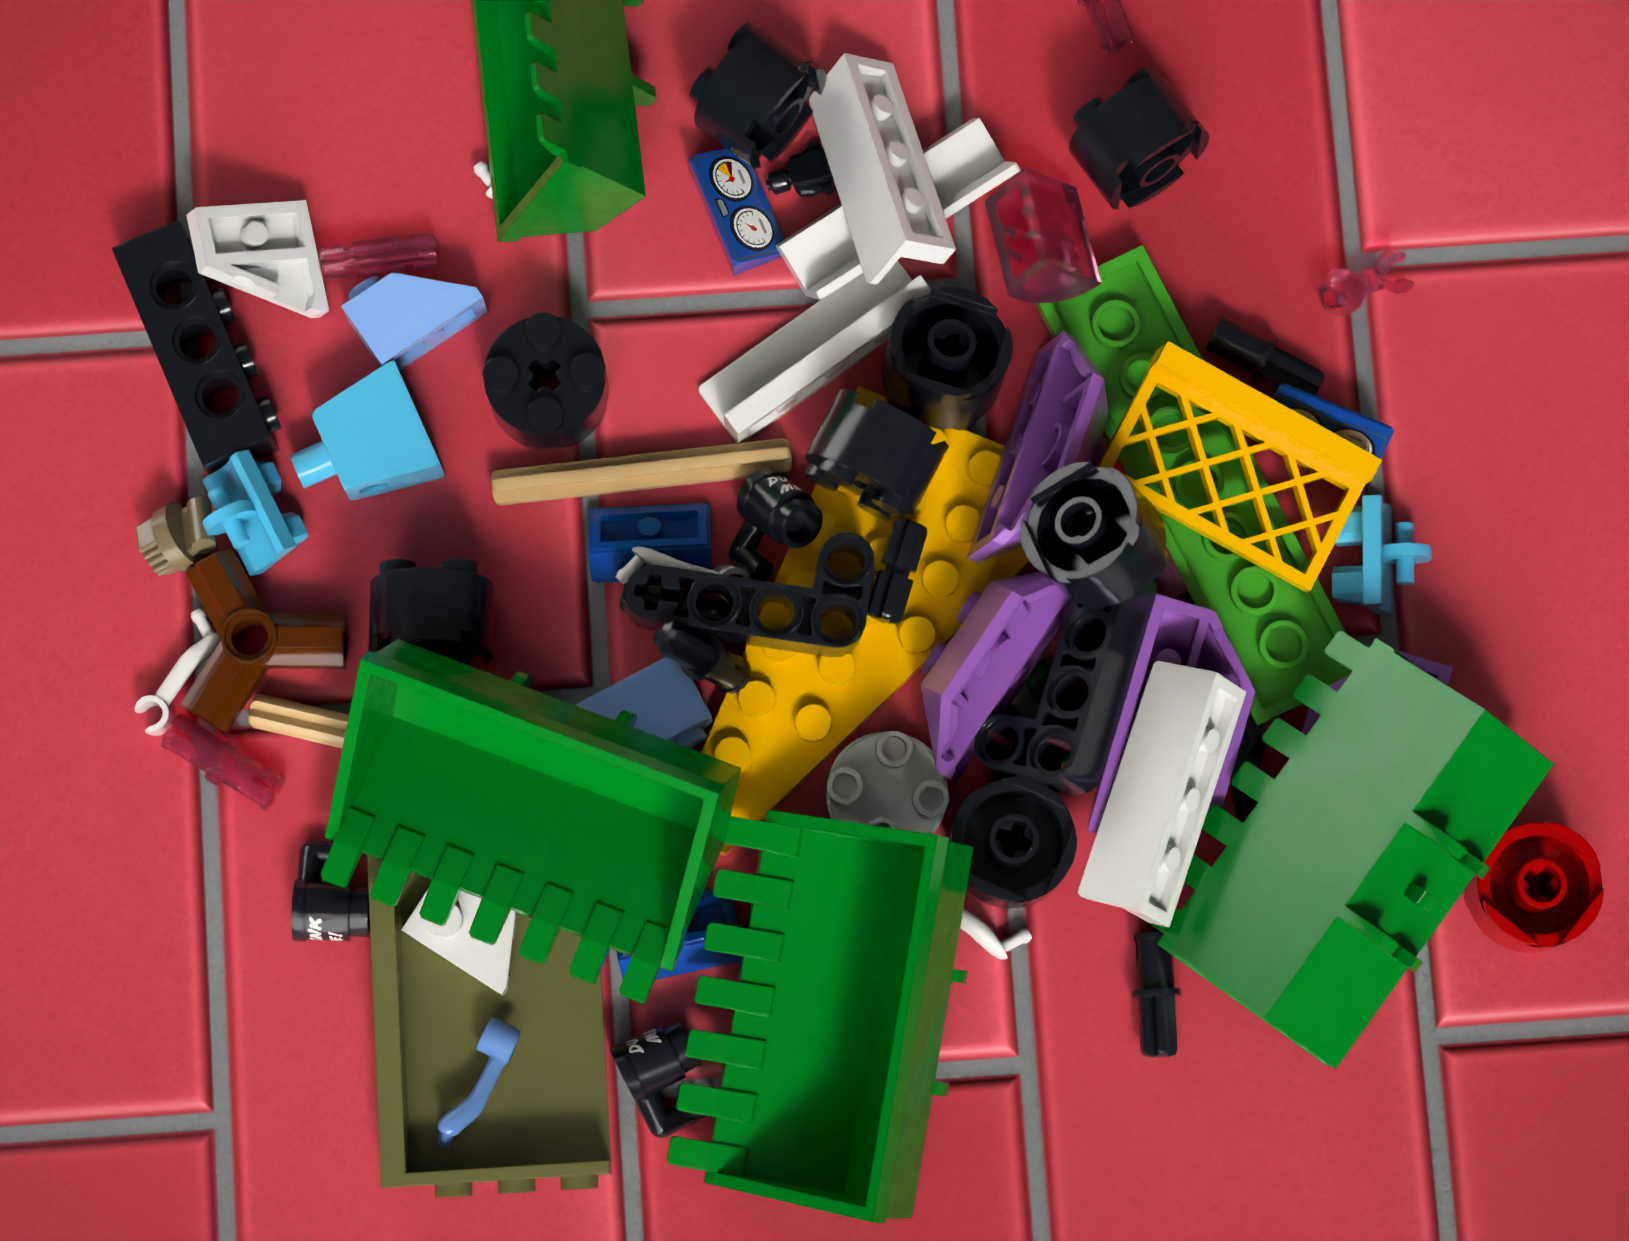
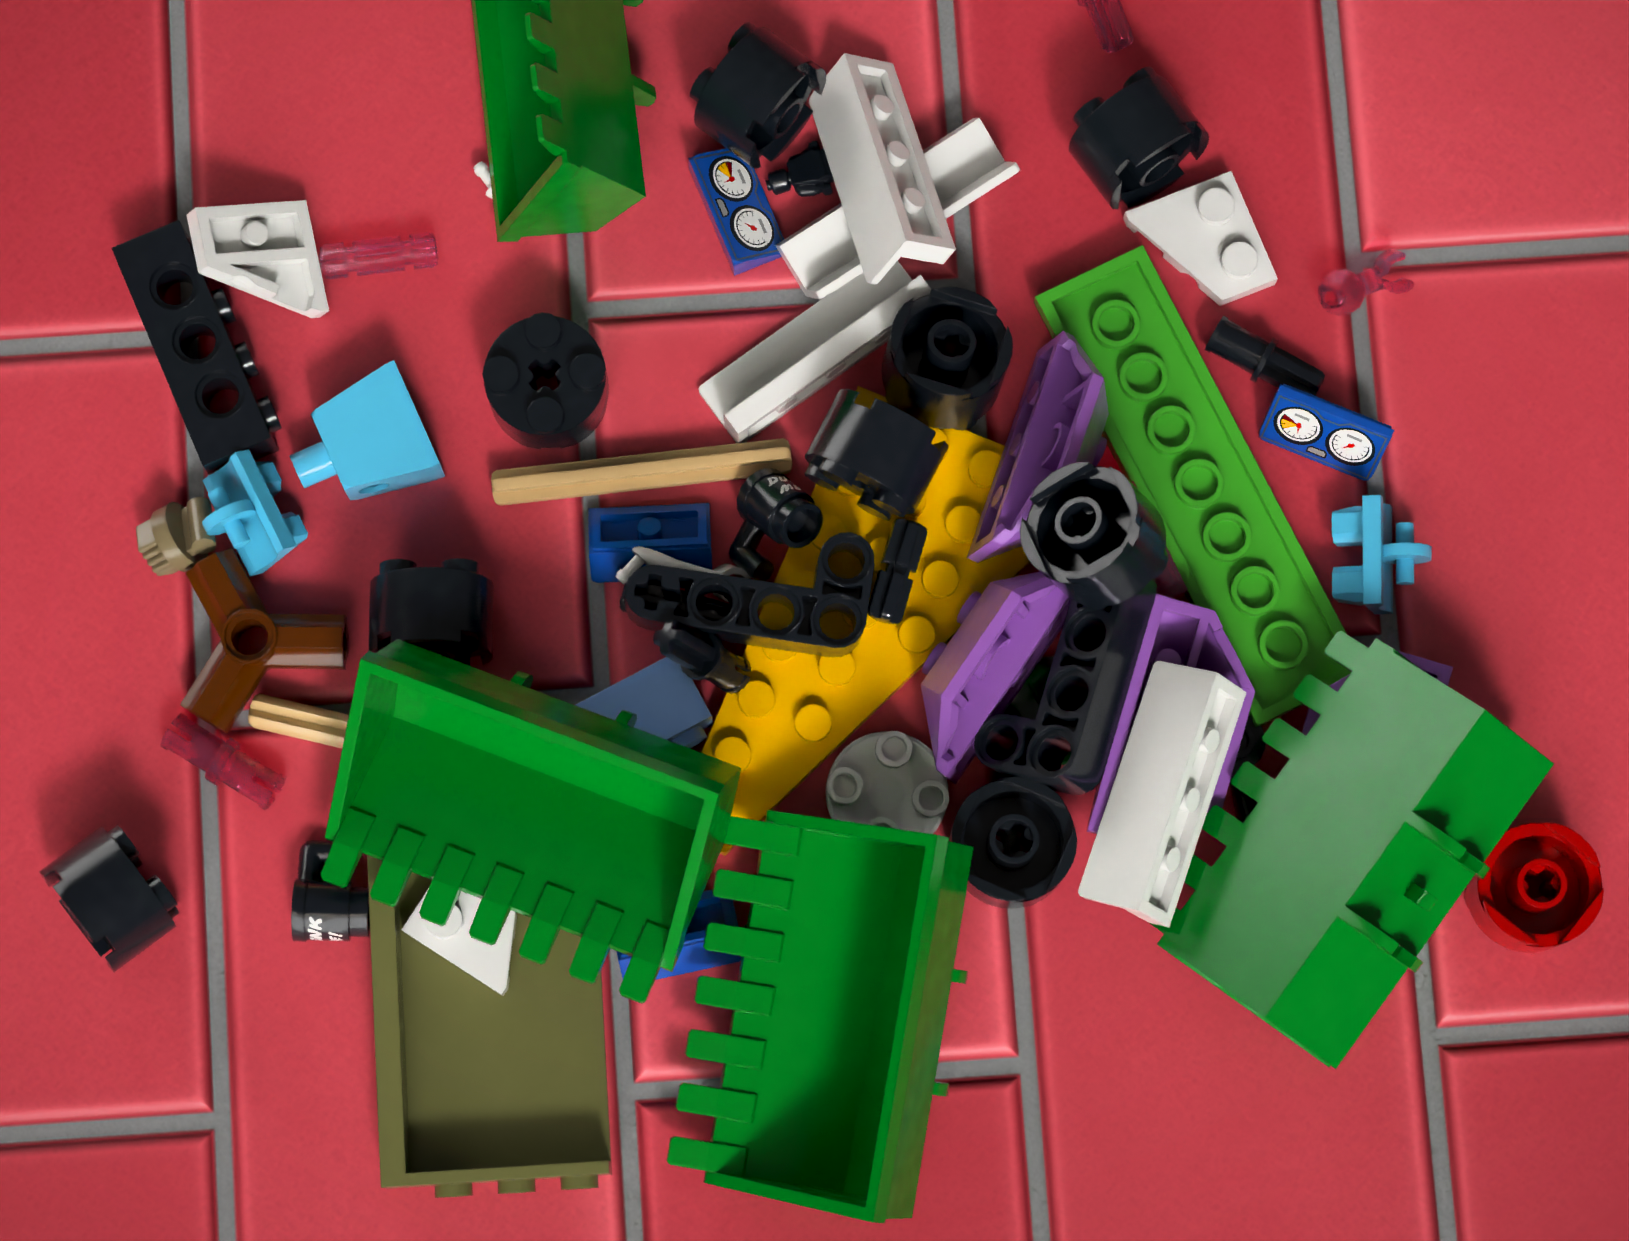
white piece [134,608,221,736] -> none
light blue slope [341,272,488,371] -> none
medium blue piece [437,1018,520,1148] -> none
black piece [609,1020,706,1138] -> none
white piece [960,908,1032,960] -> none
clear pink brick [985,167,1102,303] -> none
yellow fence [1097,341,1382,592] -> none
black axle [1131,932,1181,1058] -> none
none -> black brick [39,825,179,972]
none -> white wing [1123,171,1278,306]

